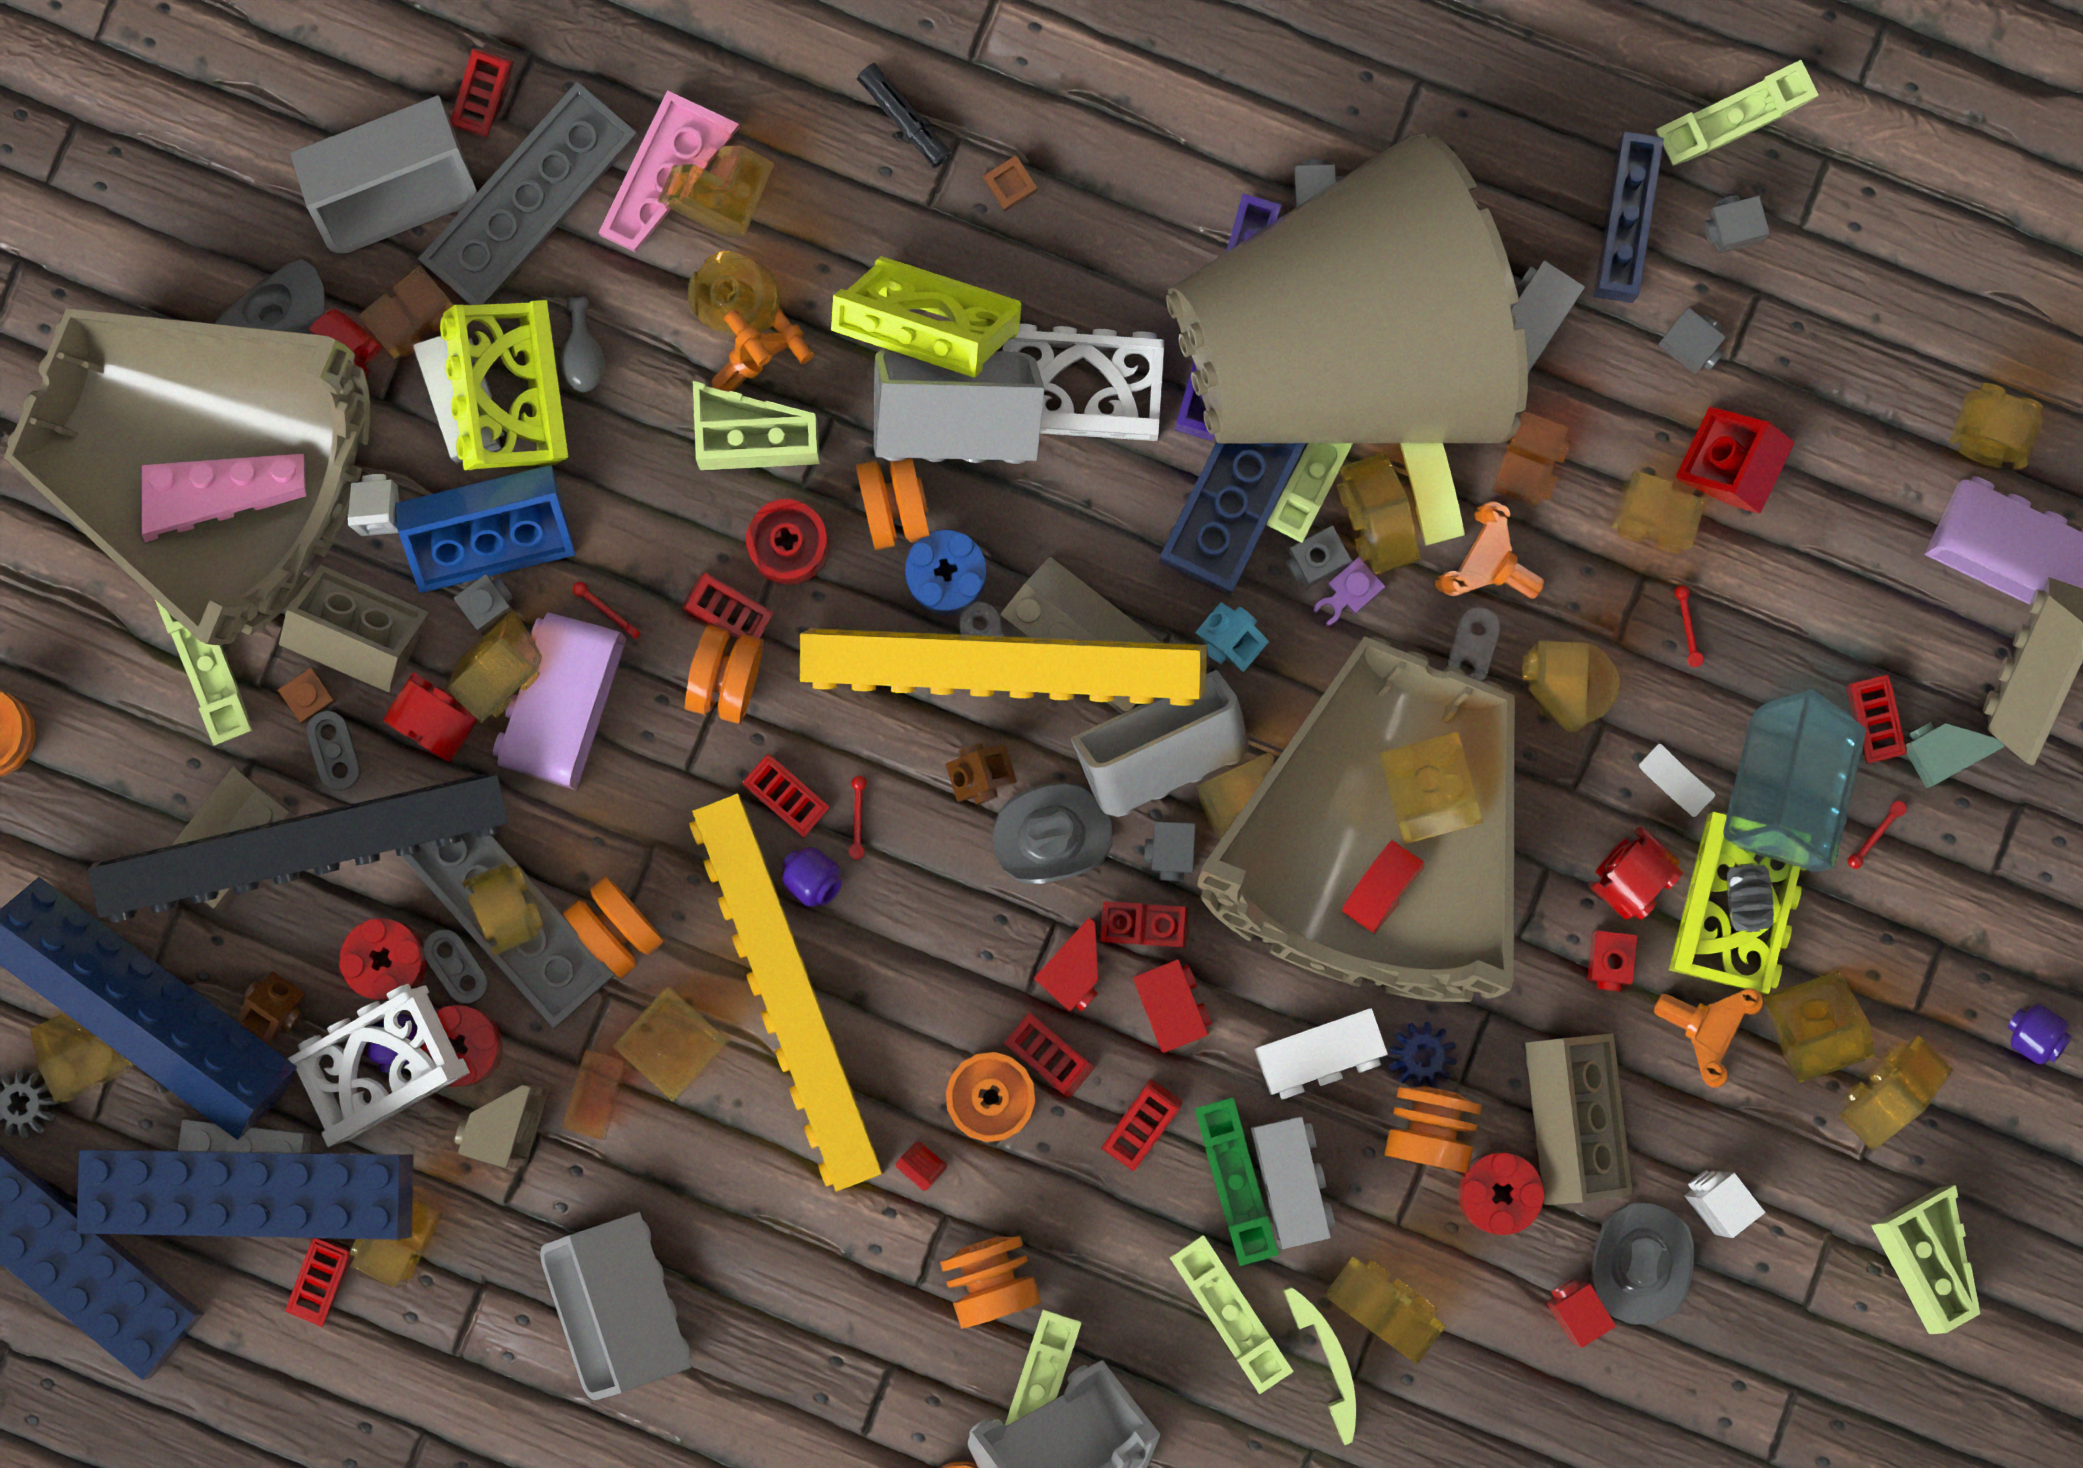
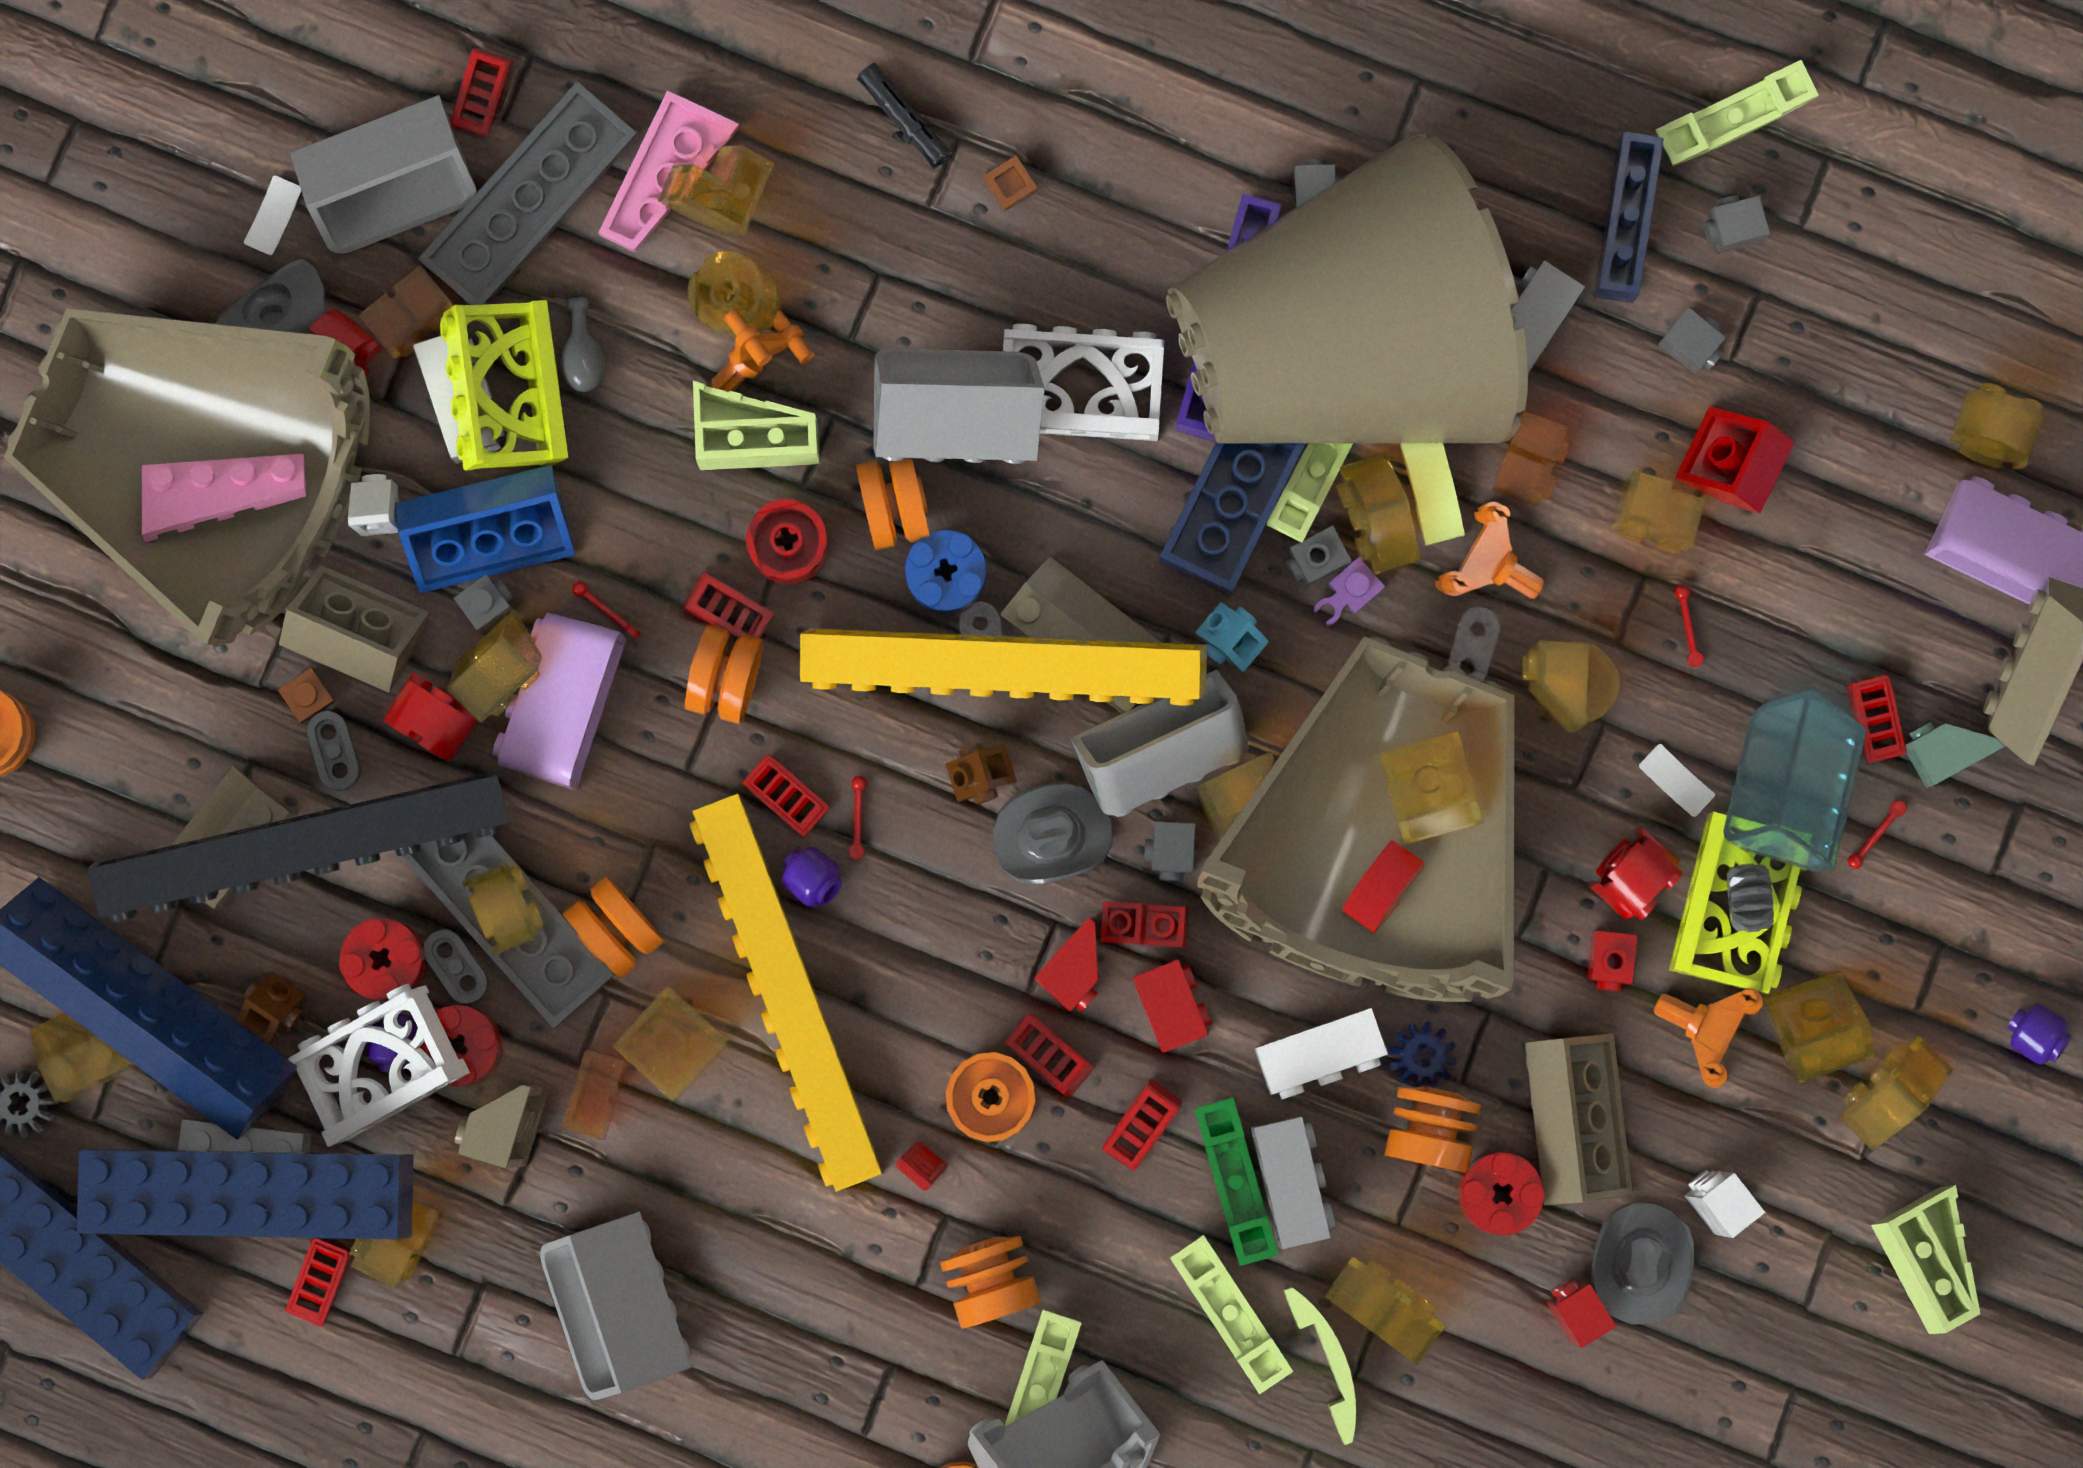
yellowish green slope [155,600,252,746] -> none
neon yellow fence [831,256,1021,378] -> none
none -> white sticker [244,175,301,255]

